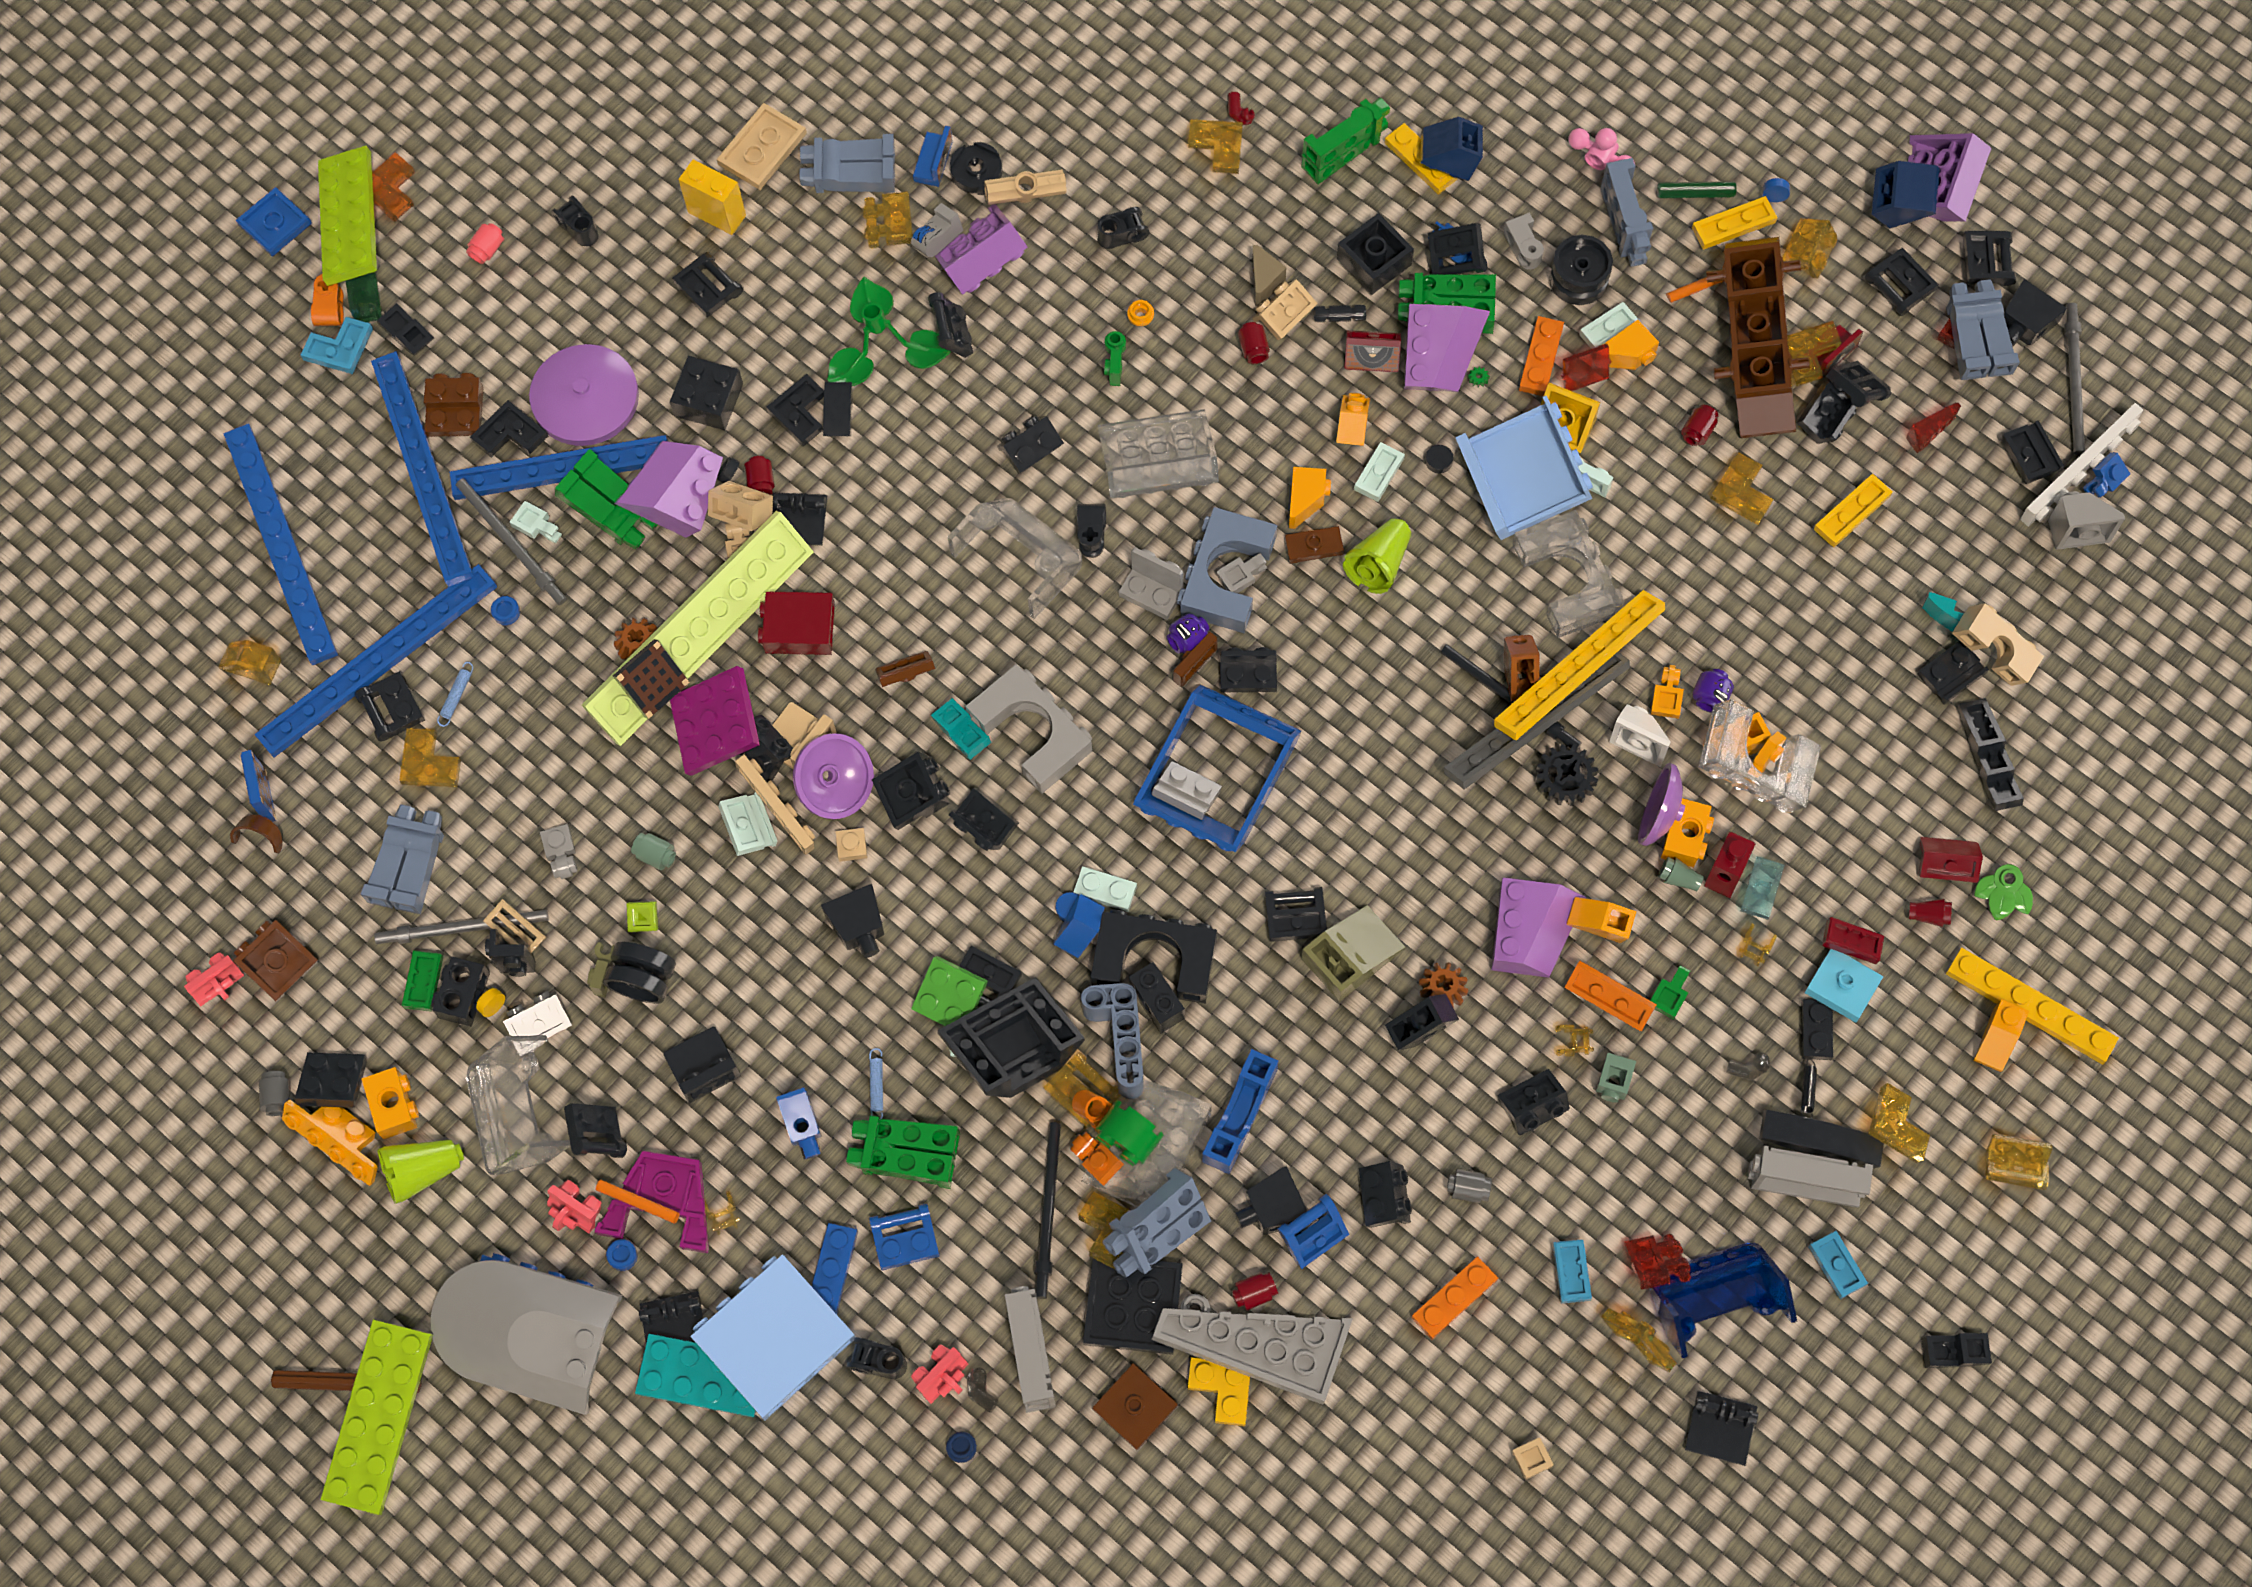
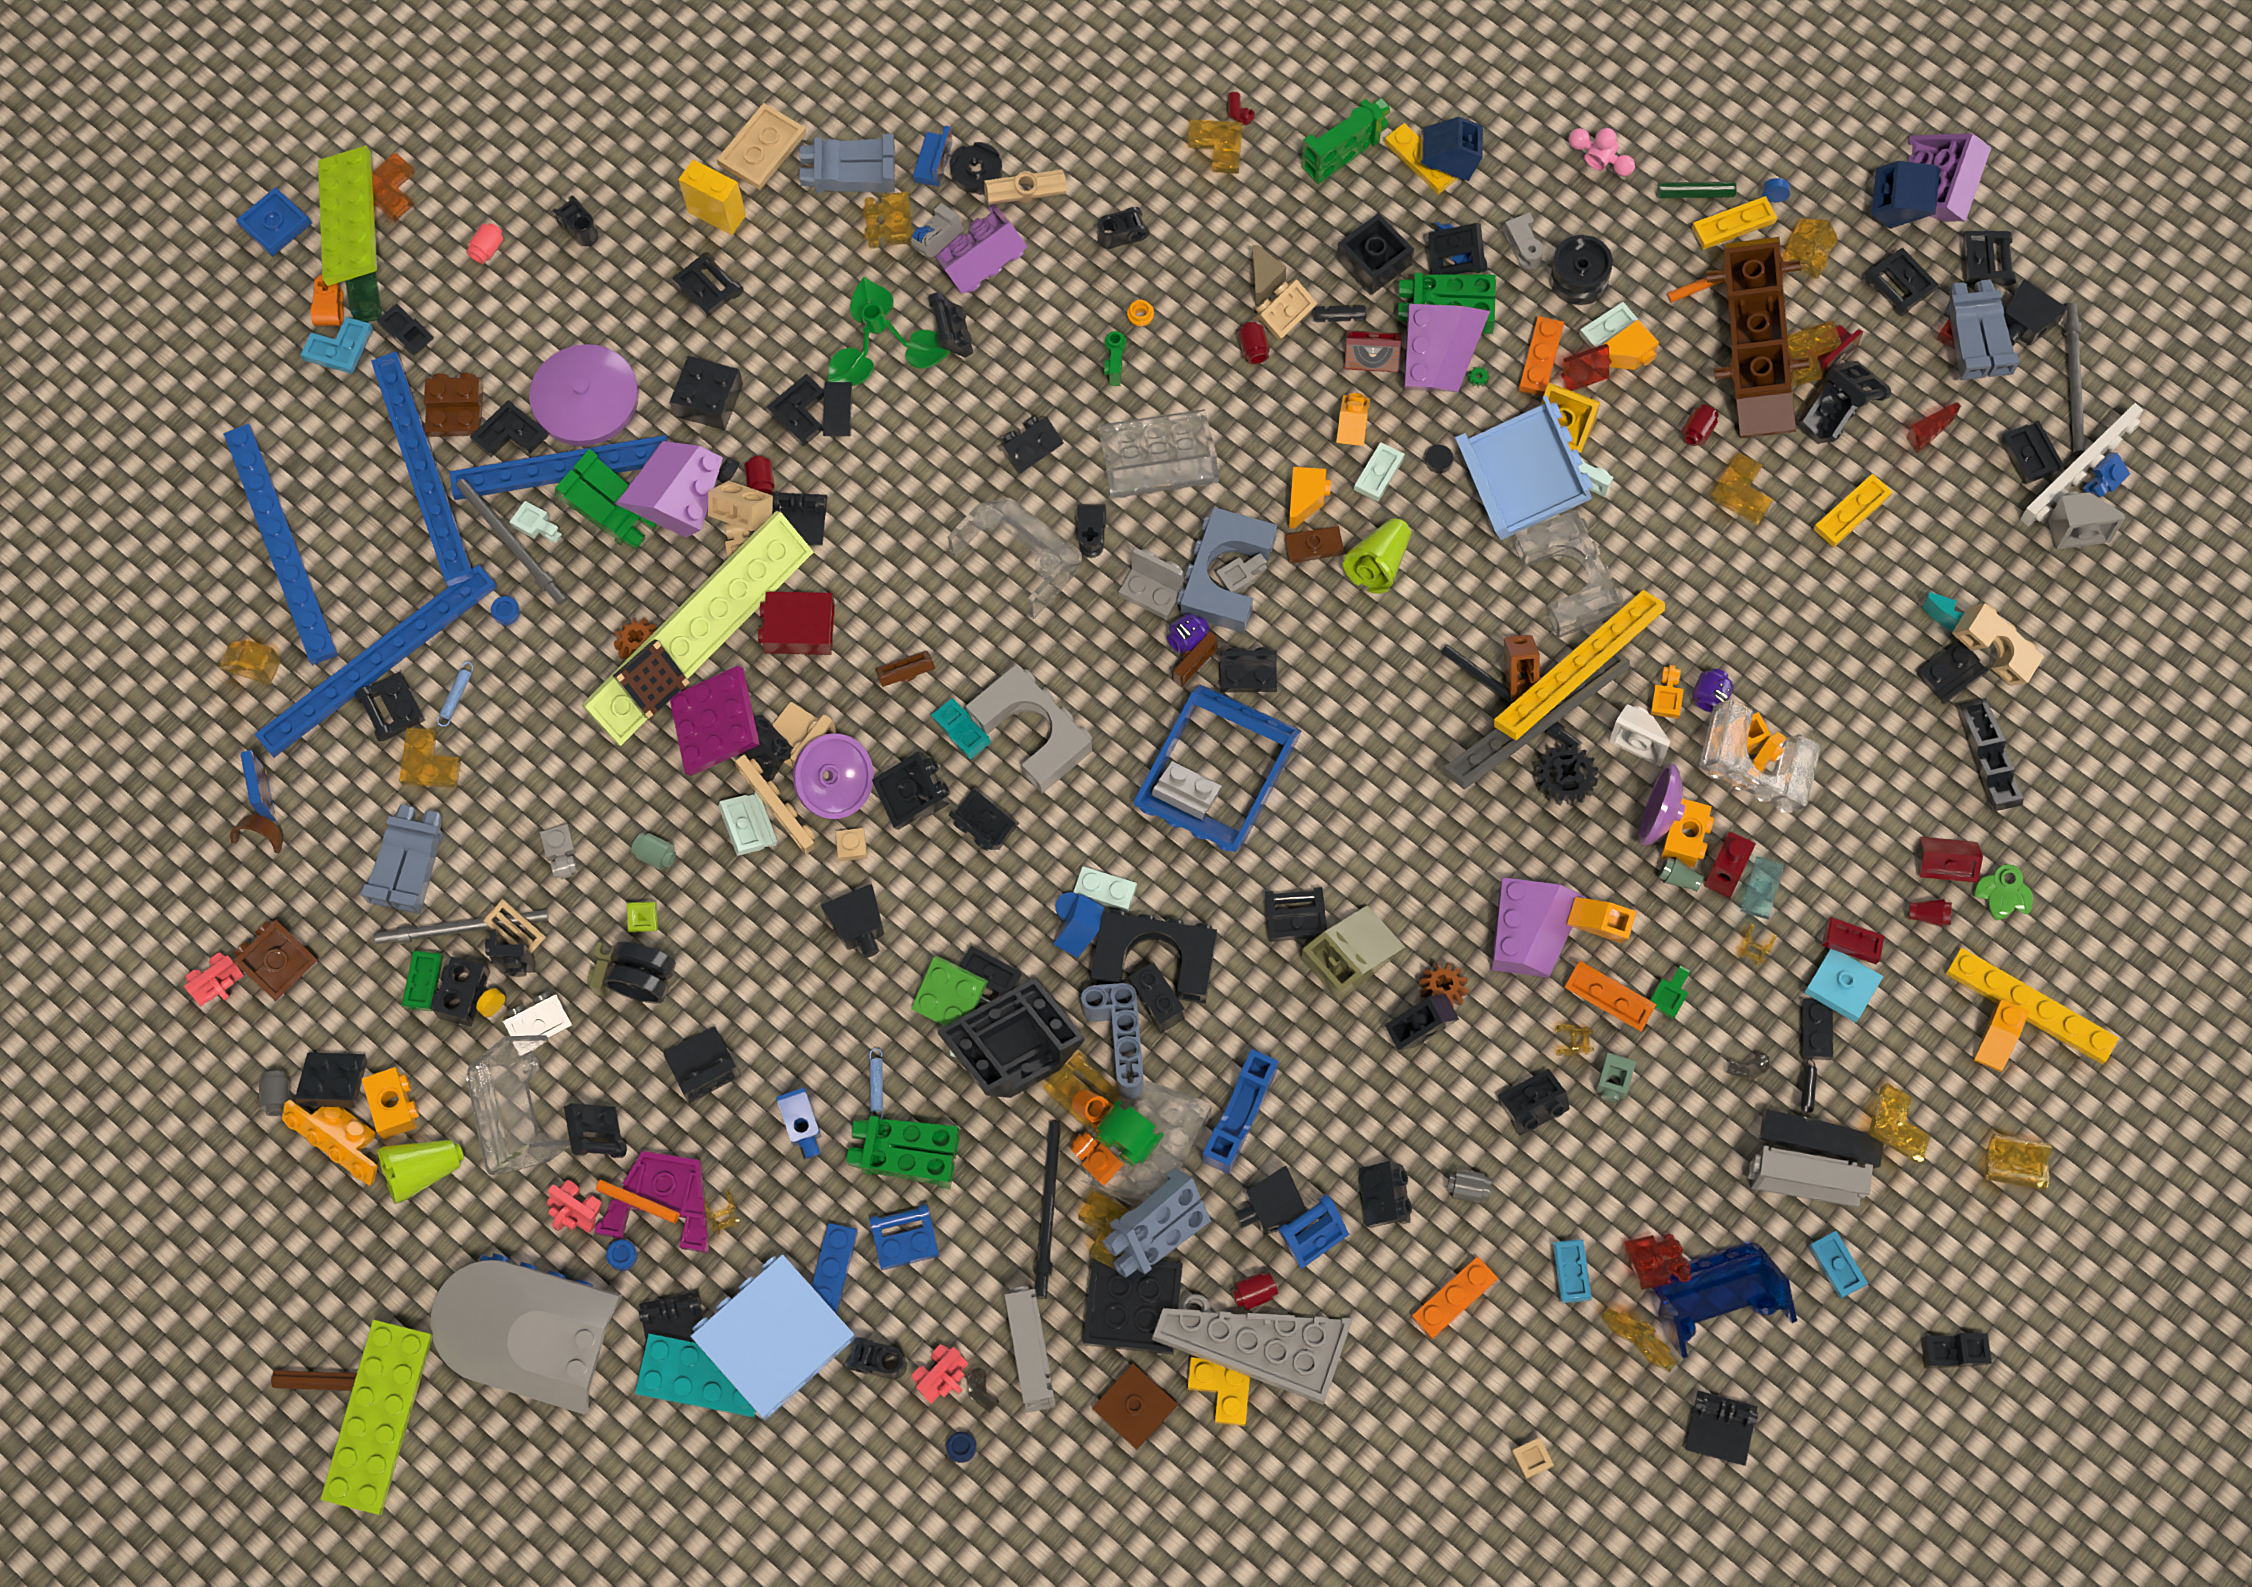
sand blue hips [1600,158,1653,267] -> none

